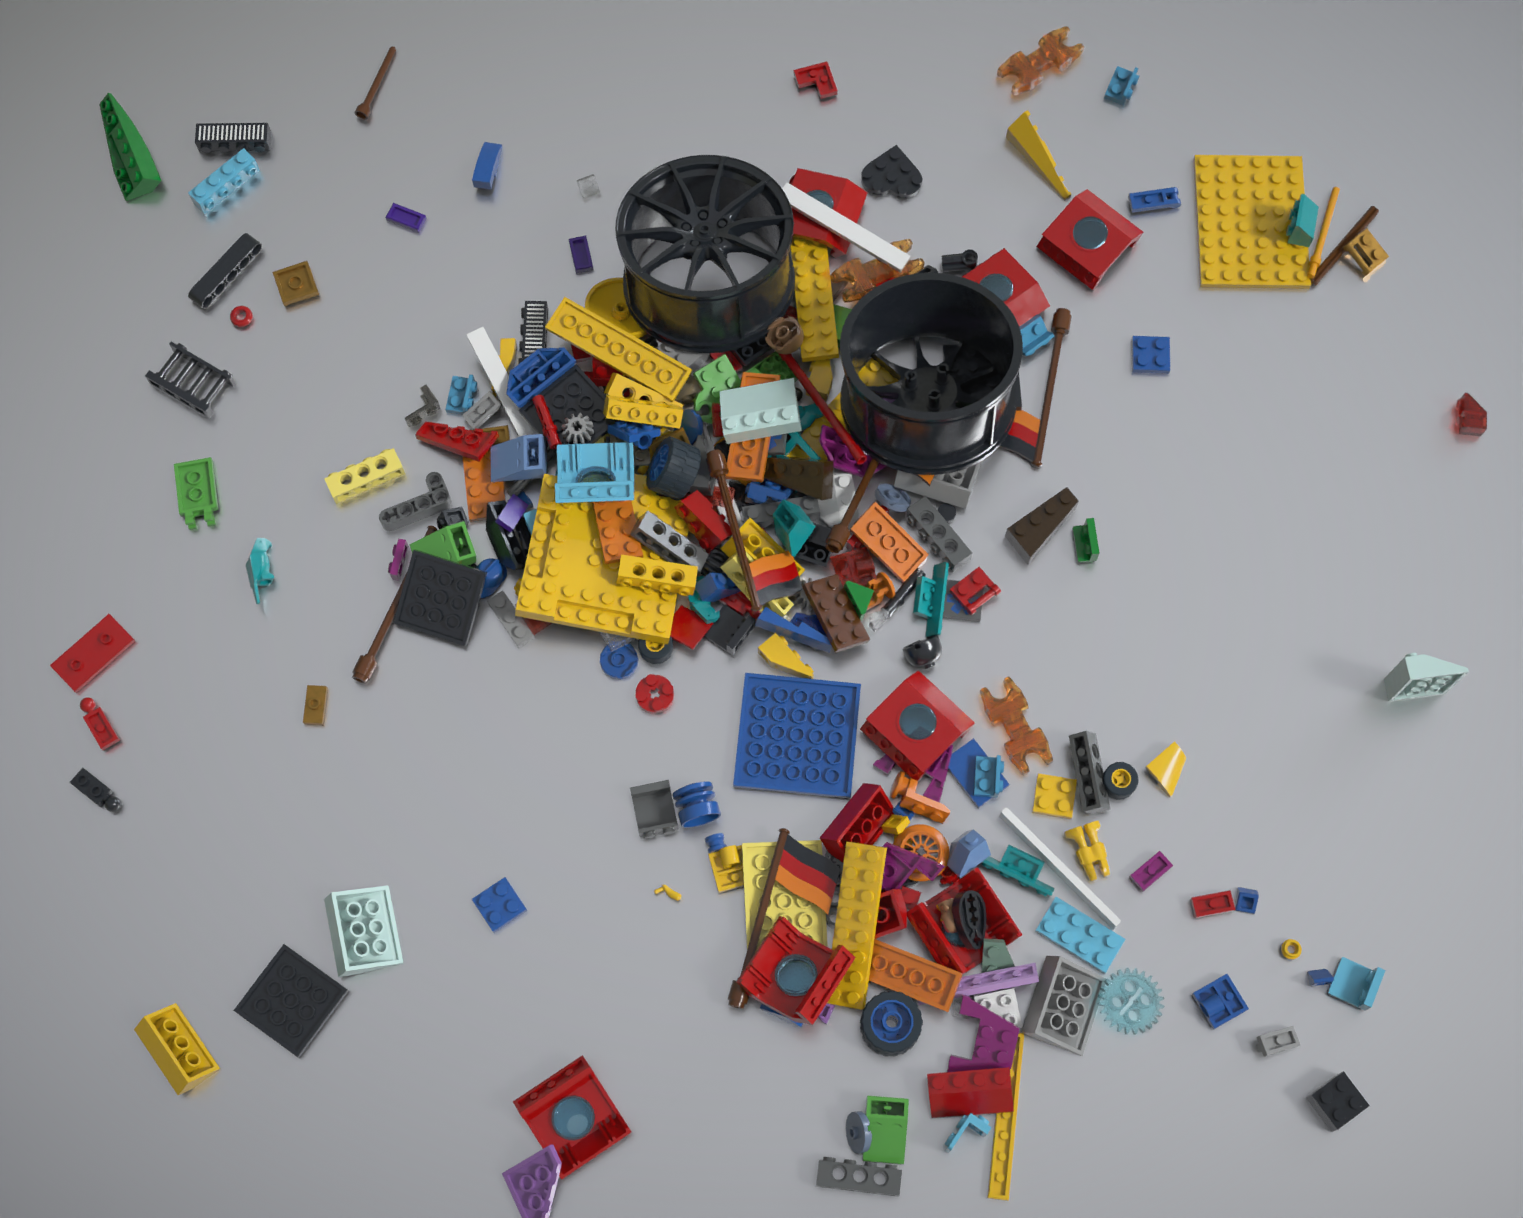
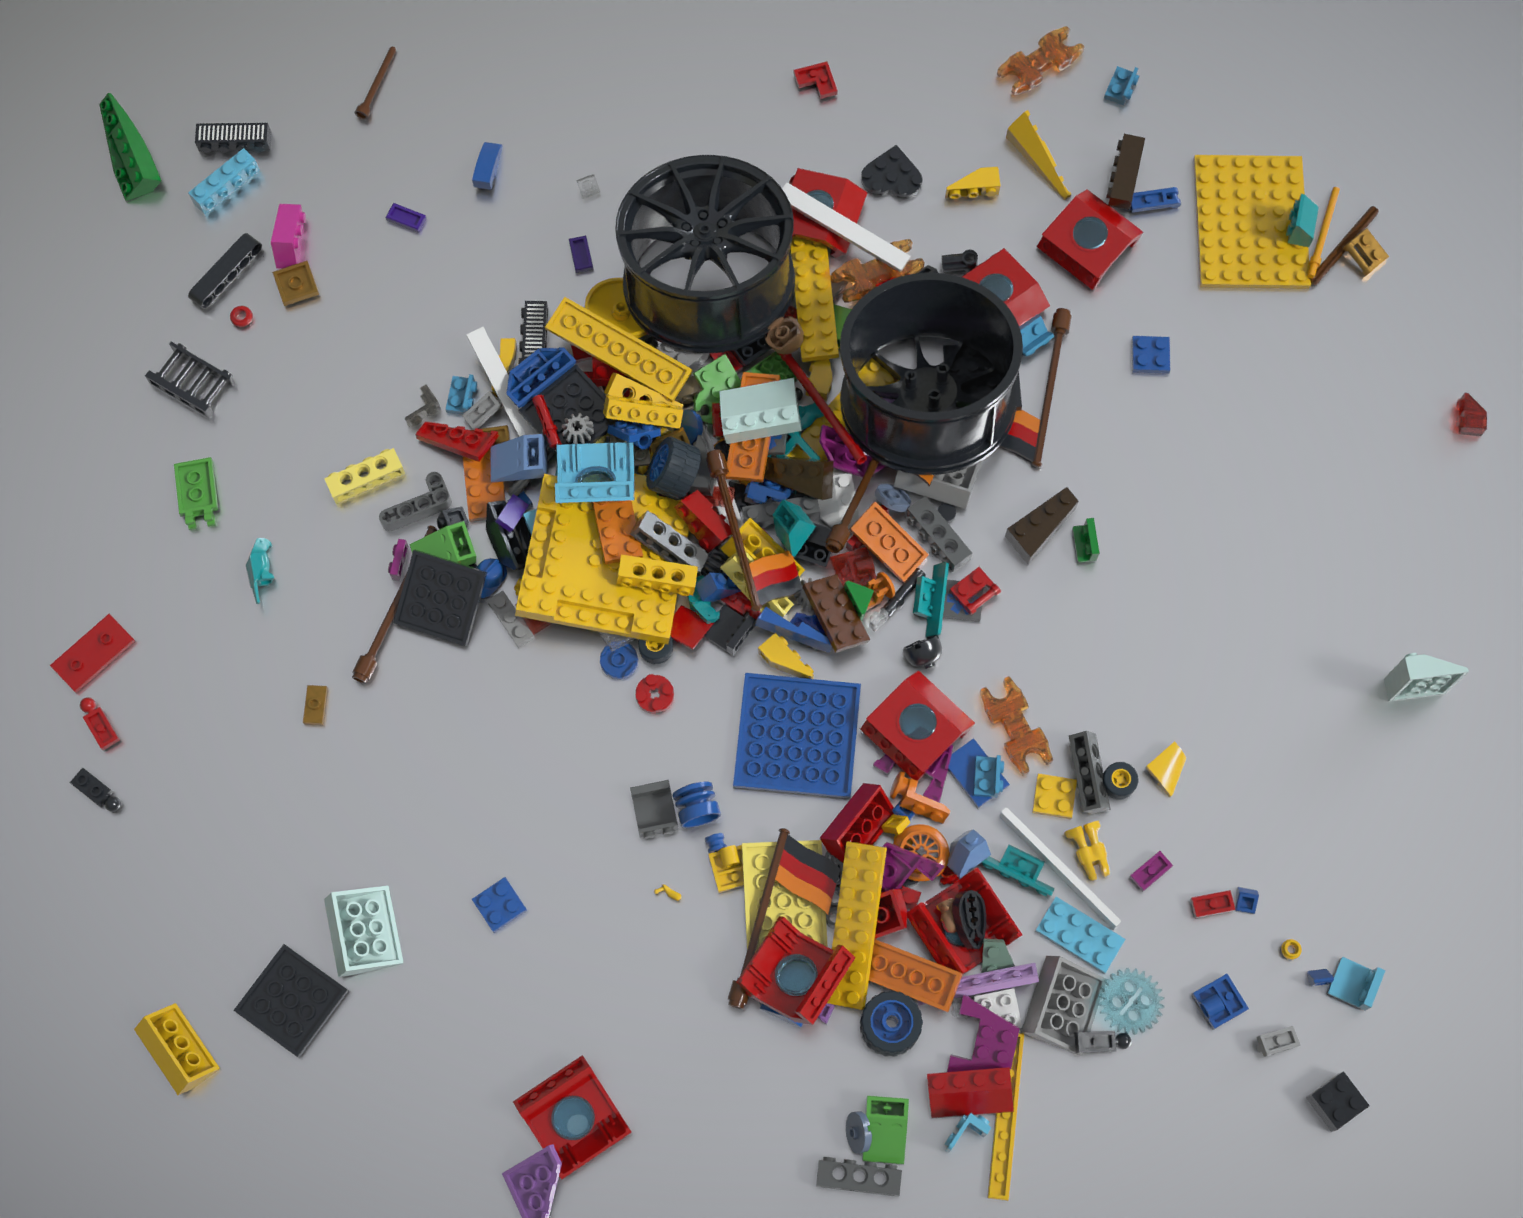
none -> dark pink wedge [271,204,306,269]
none -> yellow slope [945,167,1001,199]
none -> plate [1074,1031,1131,1053]
none -> dark brown wedge [1106,133,1145,210]

